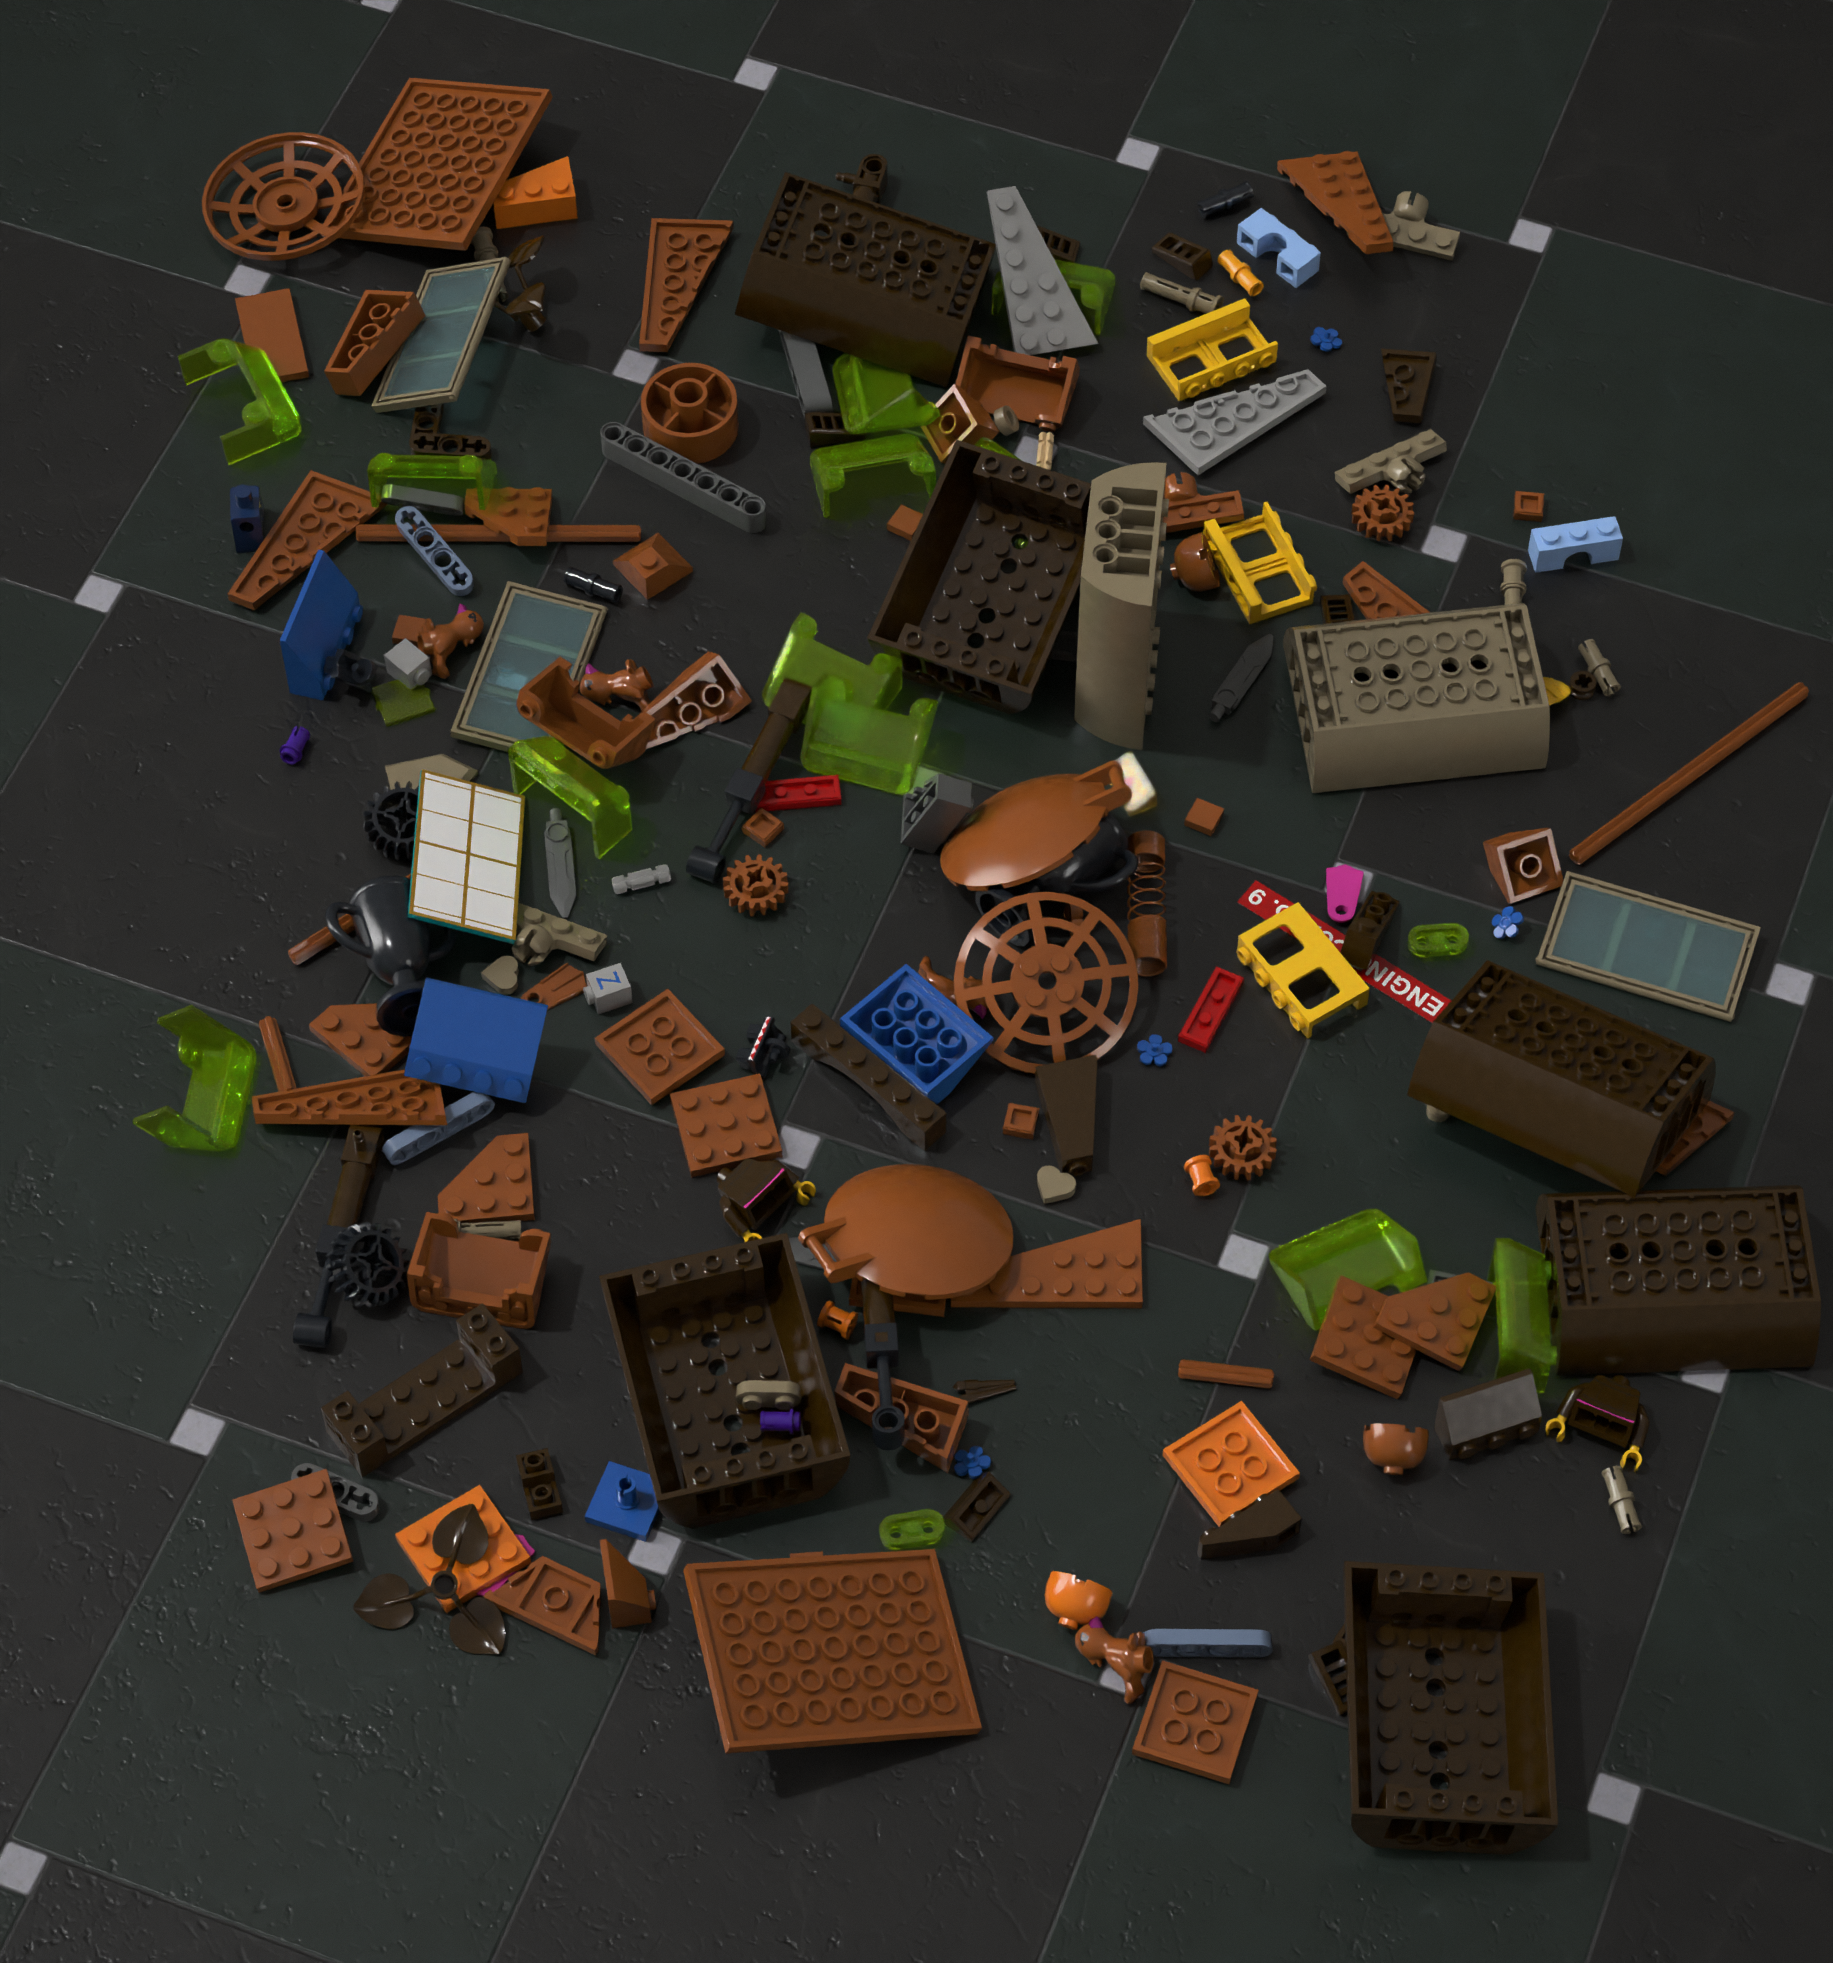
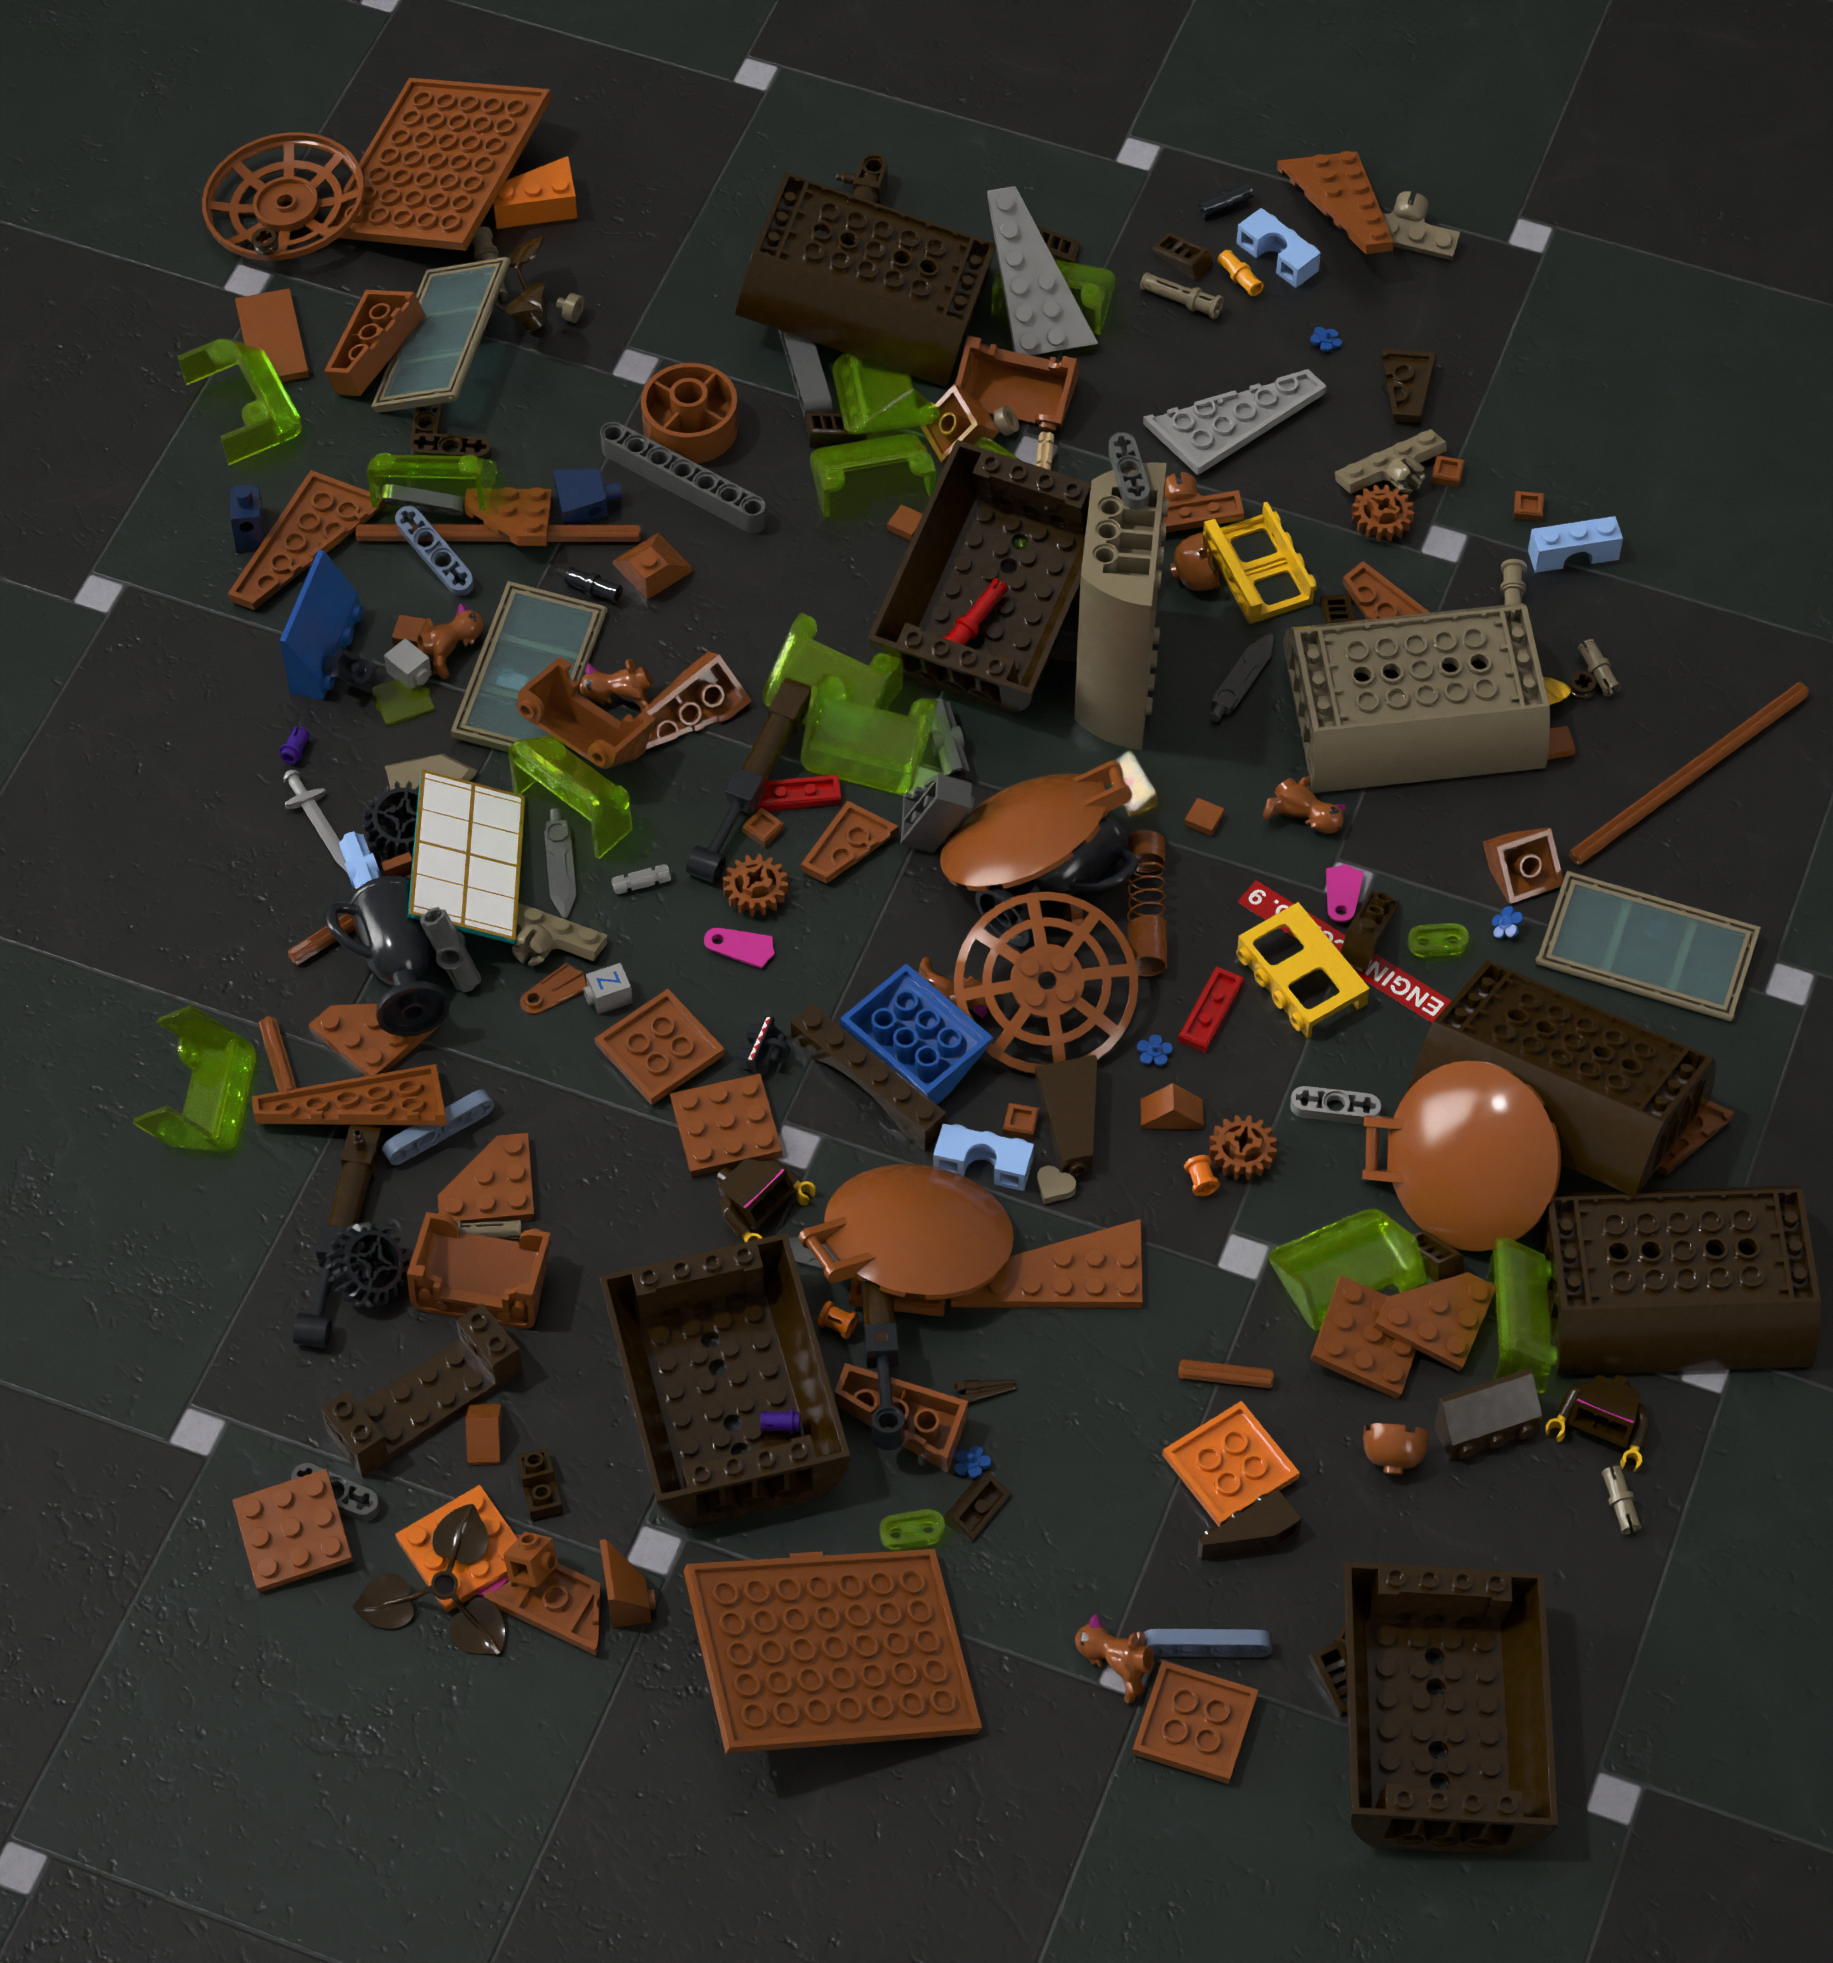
blue slope [404,978,548,1103] -> none
dark tan tile [481,955,519,995] -> none
blue tile [585,1461,660,1542] -> none
dark orange wing [639,218,734,352] -> none
dark tan plate [736,1380,802,1410] -> none
orange cylinder [1044,1571,1112,1630] -> none
yellow window [1146,298,1278,401] -> none
none -> dark brown bush [252,228,279,256]
none -> light grey sword [284,770,347,872]
none -> light blue piece [339,831,381,889]
none -> dark orange tile [381,853,412,877]
none -> dark grey piece [420,907,481,993]
none -> dark orange slope [466,1404,502,1466]
none -> dark orange brick [503,1532,558,1588]
none -> dark blue torso [553,469,622,525]
none -> dark tan tile [556,293,585,323]
none -> dark pink piece [704,928,775,969]
none -> dark orange wing [801,801,899,884]
none -> dark grey piece [925,698,970,781]
none -> light blue arch [933,1124,1034,1191]
none -> red pin [942,578,1009,645]
none -> dark grey beam [1108,432,1150,510]
none -> dark orange slope [1141,1083,1204,1129]
none -> dark orange animal [1263,776,1346,834]
none -> light grey beam [1290,1086,1381,1125]
none -> dark orange dish [1362,1061,1561,1251]
none -> dark brown slope [1399,1230,1464,1282]
none -> dark orange tile [1431,455,1465,488]
none -> dark orange tile [1547,726,1576,760]

